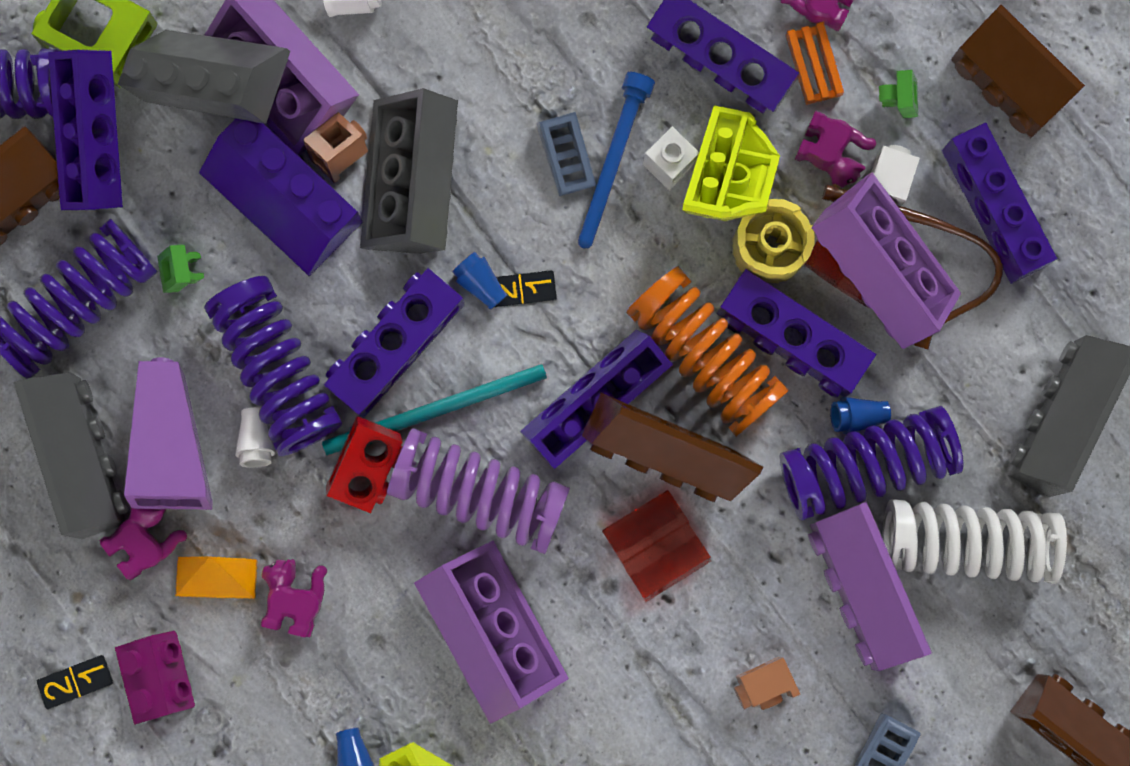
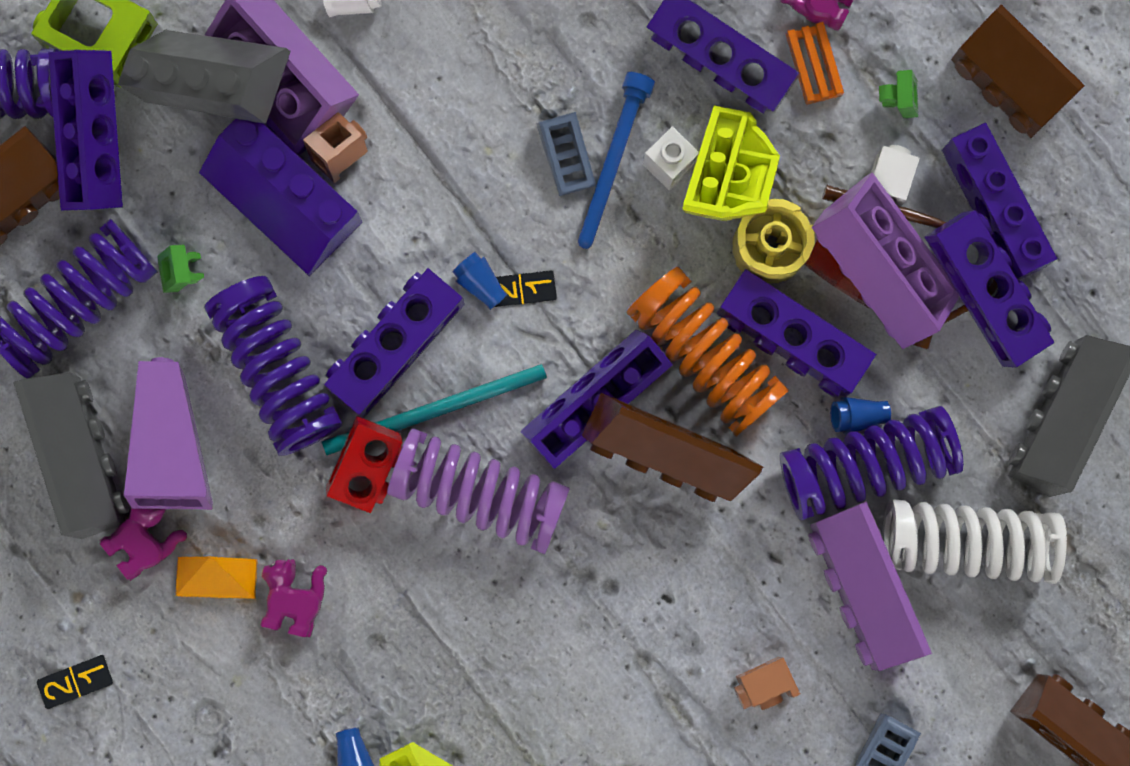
magenta bracket [114,631,195,725] -> none
white cone [235,408,275,468] -> none
dark grey slope [360,88,458,254] -> none
medium lavender slope [414,541,569,724] -> none
clear red slope [602,490,712,602] -> none
magenta animal [794,111,876,189] -> none
none -> dark purple brick [924,210,1055,368]

